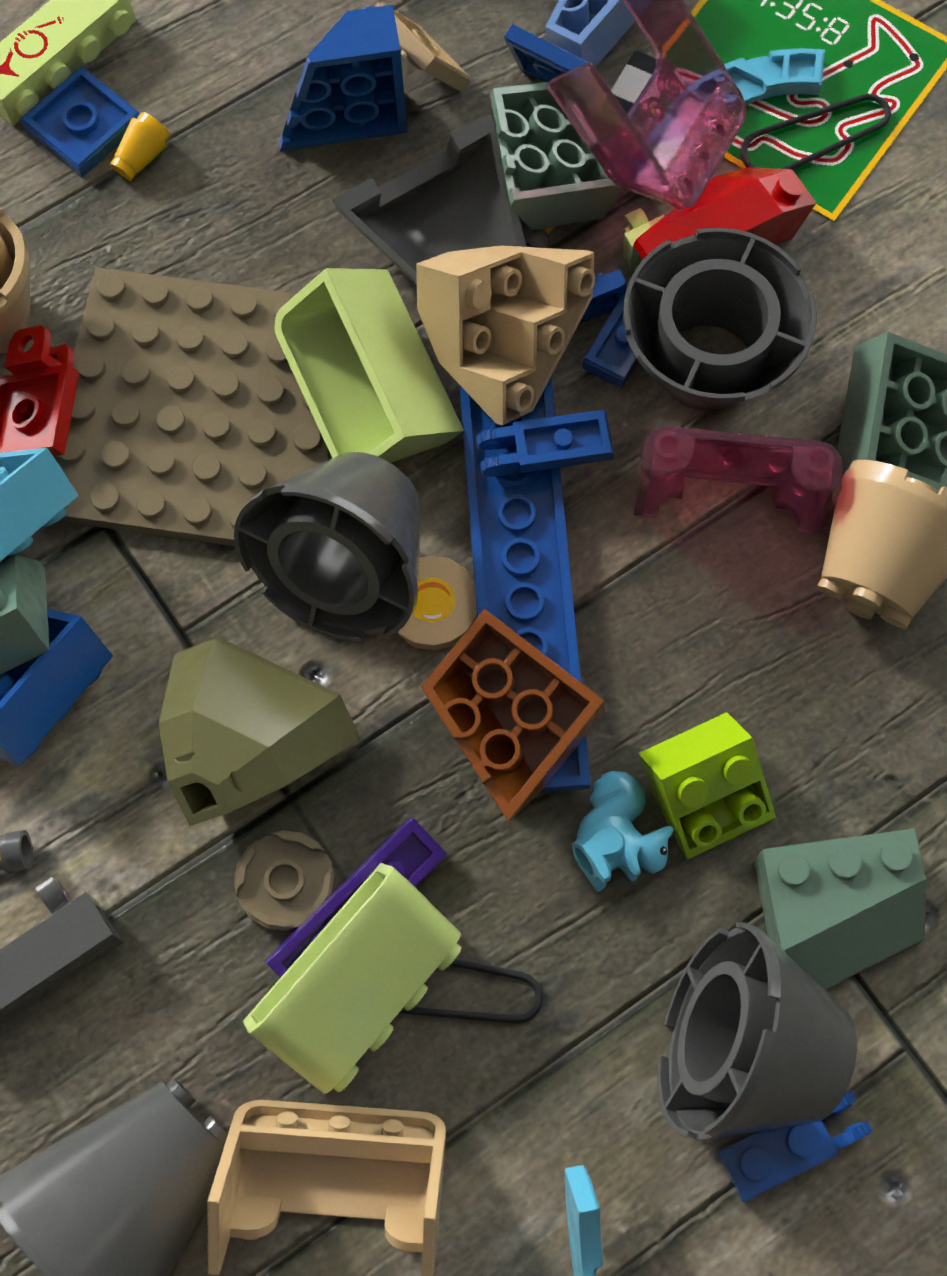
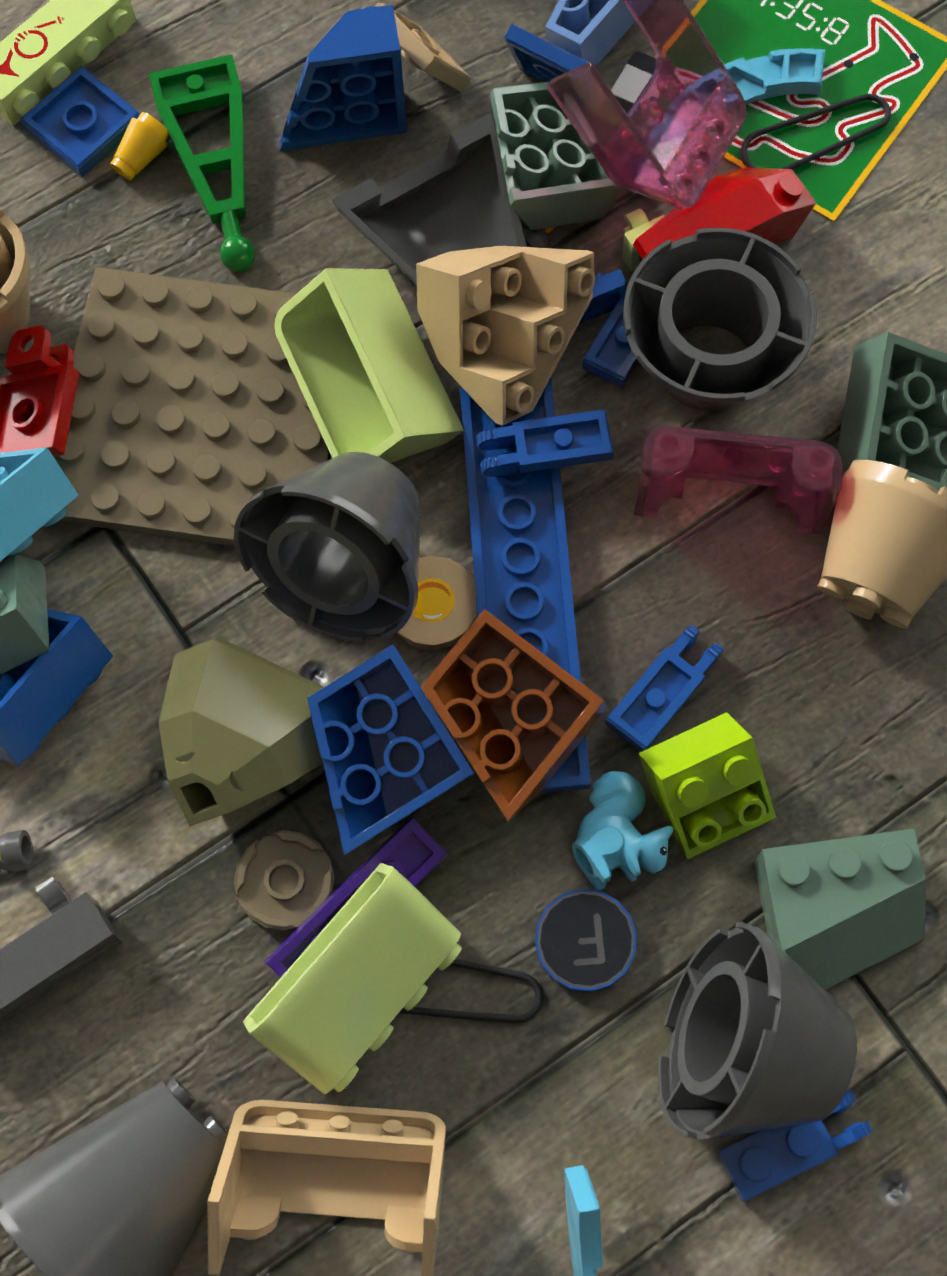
none -> green plate [148,54,255,272]
none -> blue wedge [307,644,474,855]
none -> black tile [535,889,637,993]
none -> blue hinge [605,624,724,752]

